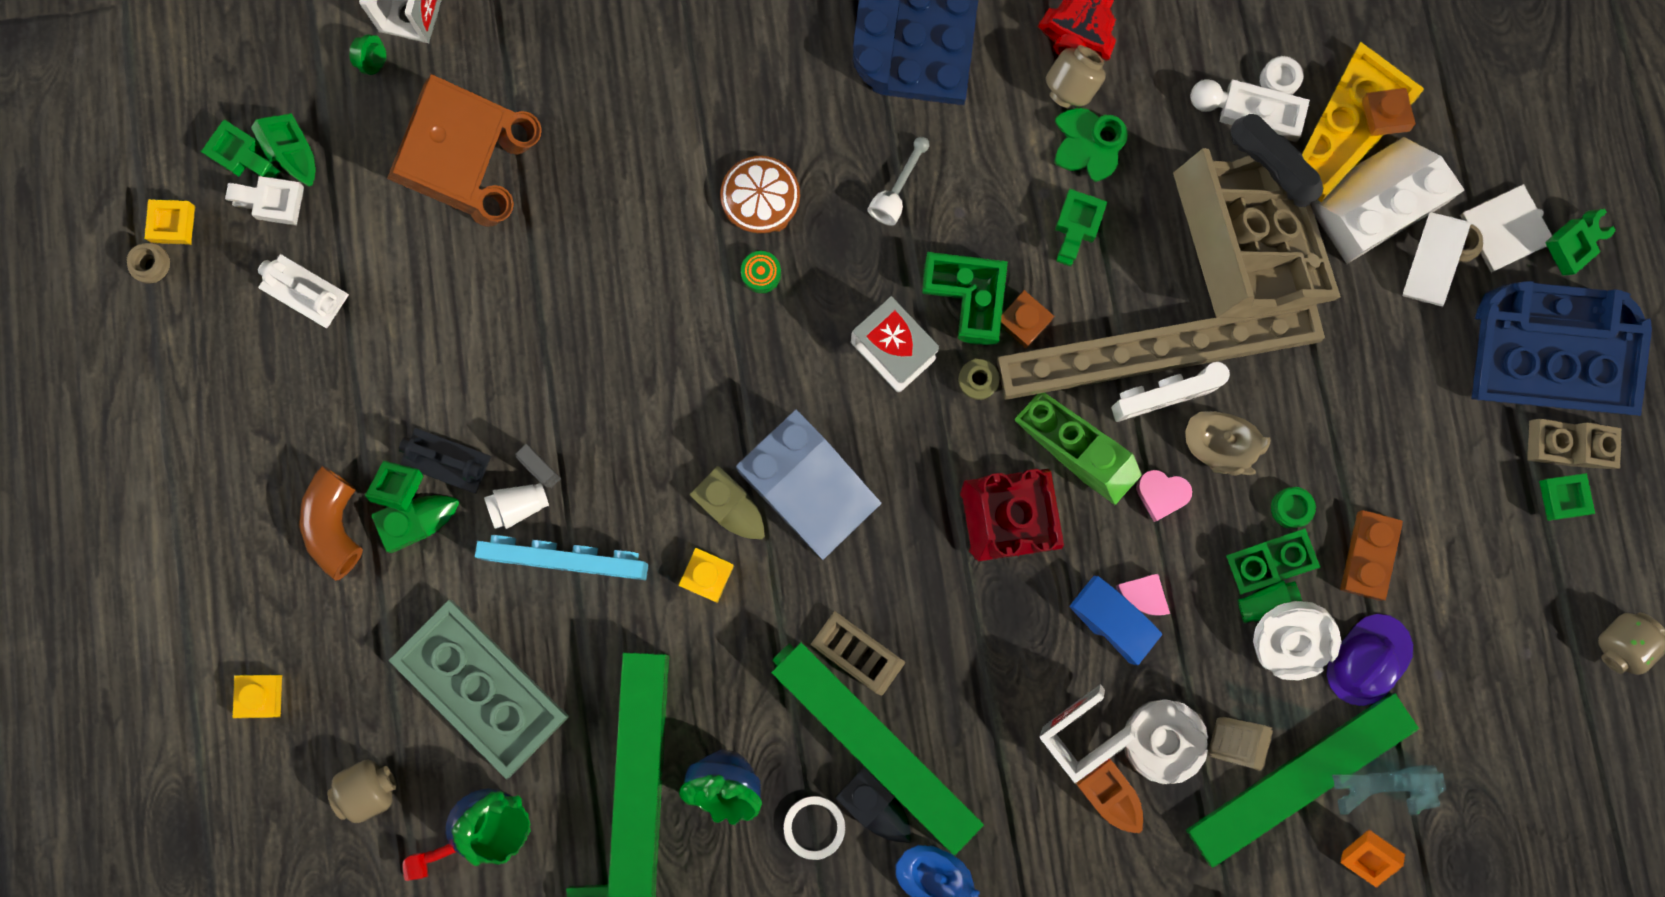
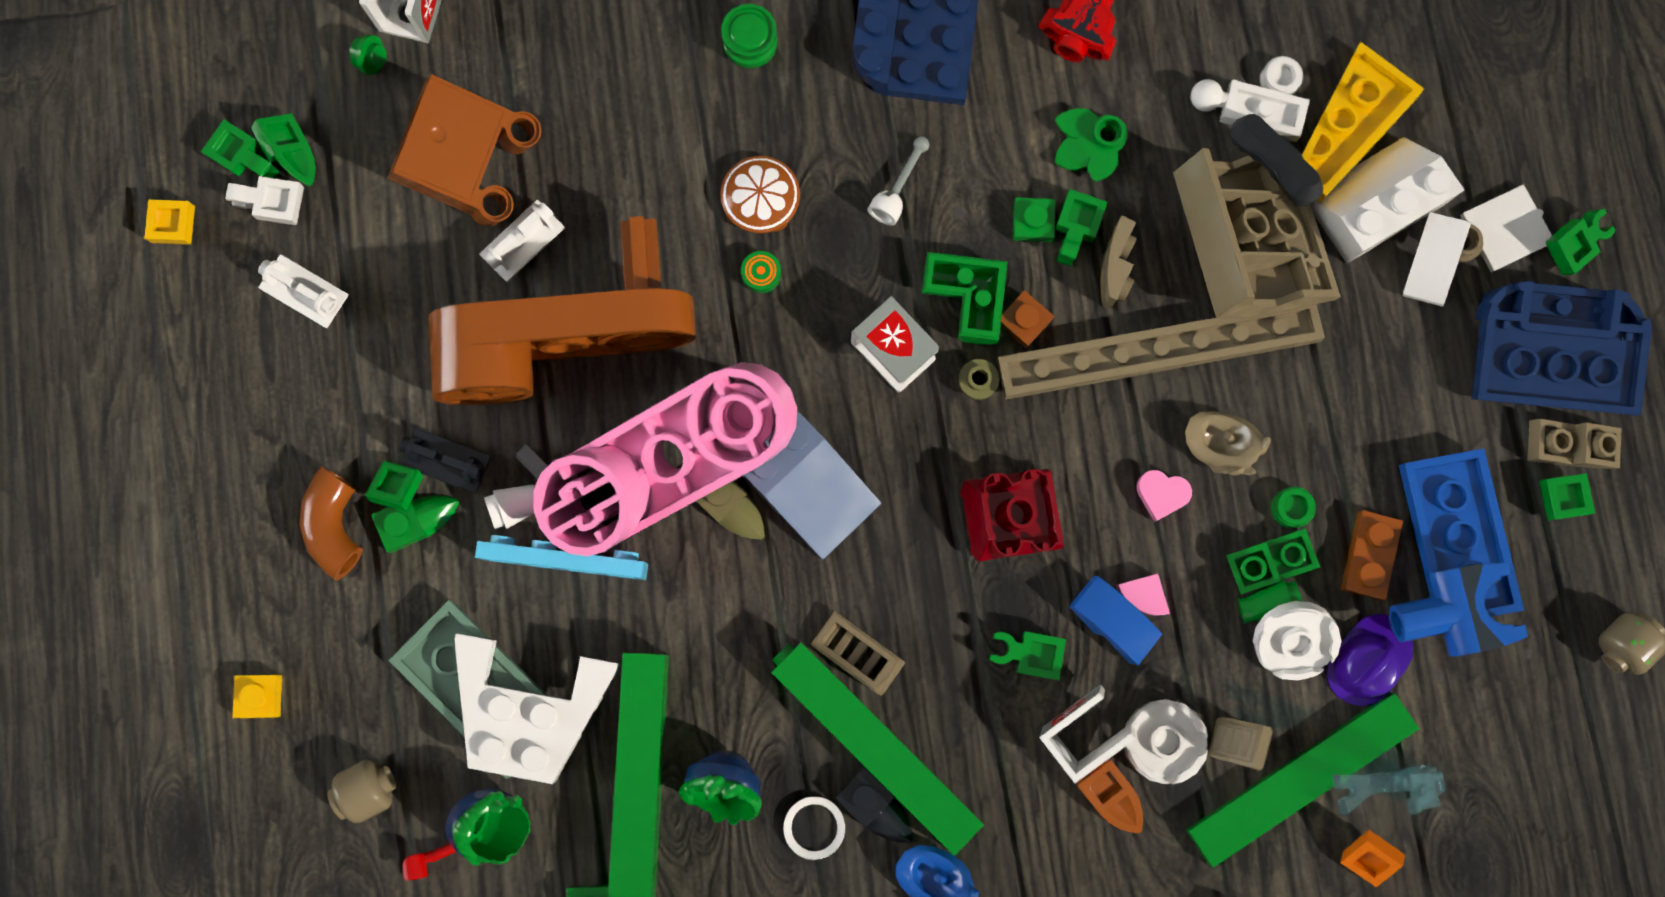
dark tan plate [127,243,170,283] -> none
yellow plate [679,548,734,603] -> none
bright green slope [1014,393,1142,505] -> none
dark tan head [1046,45,1106,108] -> none
white plate [1111,362,1230,422] -> none
dark orange plate [1362,88,1416,136] -> none
none -> dark orange beam [428,216,696,405]
none -> white wing [455,634,620,784]
none -> white hinge [479,200,565,283]
none -> bright pink beam [533,362,797,556]
none -> green wheel [721,4,777,68]
none -> green plate [989,631,1066,681]
none -> green plate [1013,198,1055,242]
none -> dark tan slope [1100,216,1137,310]
none -> blue connector [1389,563,1528,657]
none -> blue plate [1398,449,1524,617]

